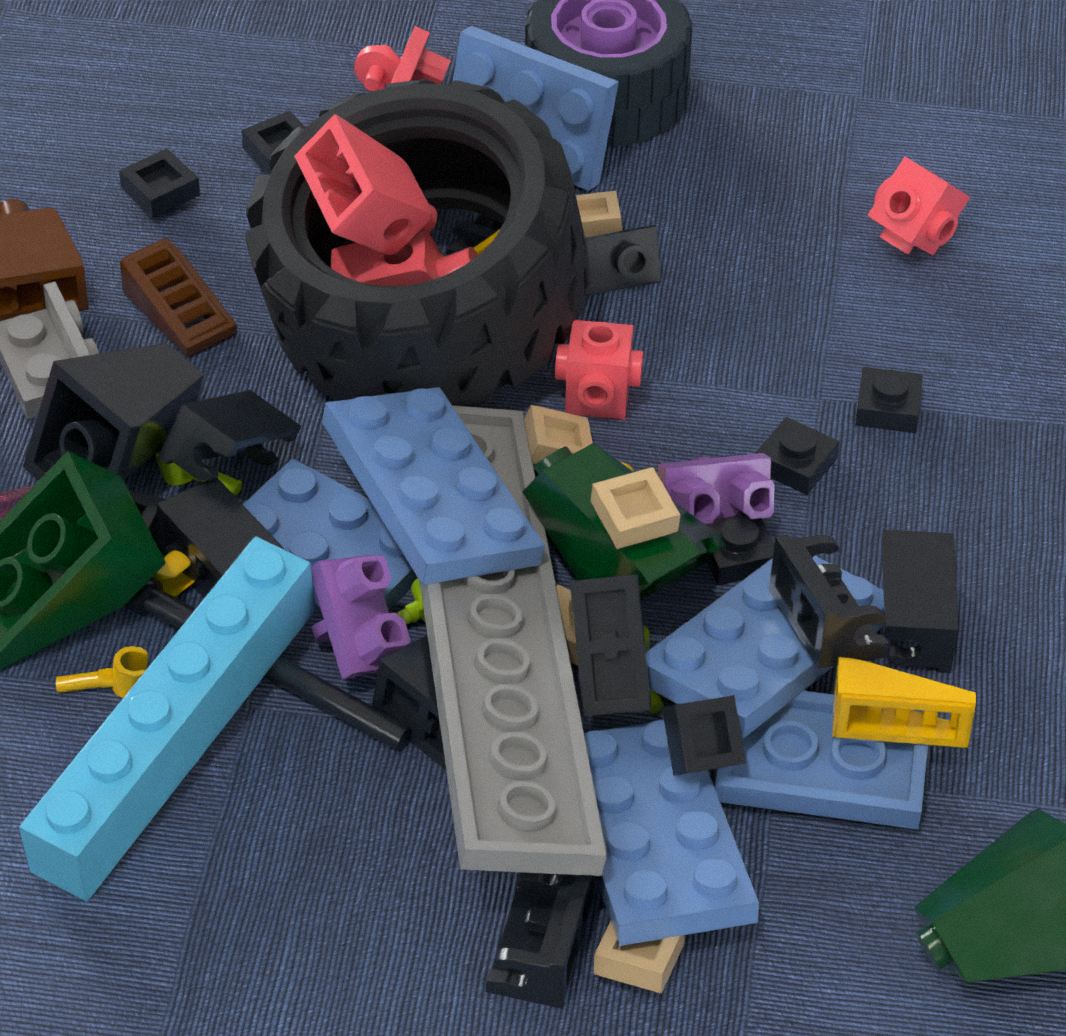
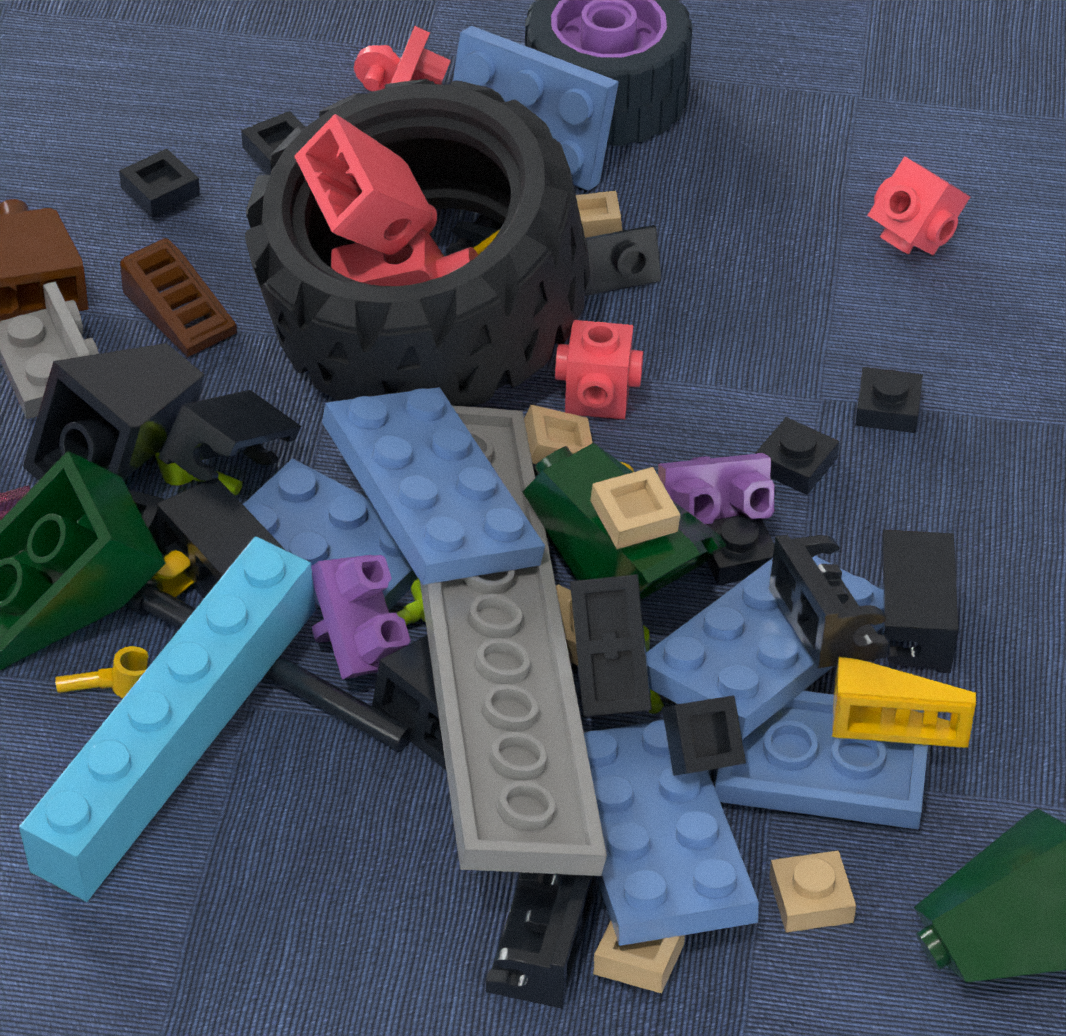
none -> tan plate [769,850,856,933]

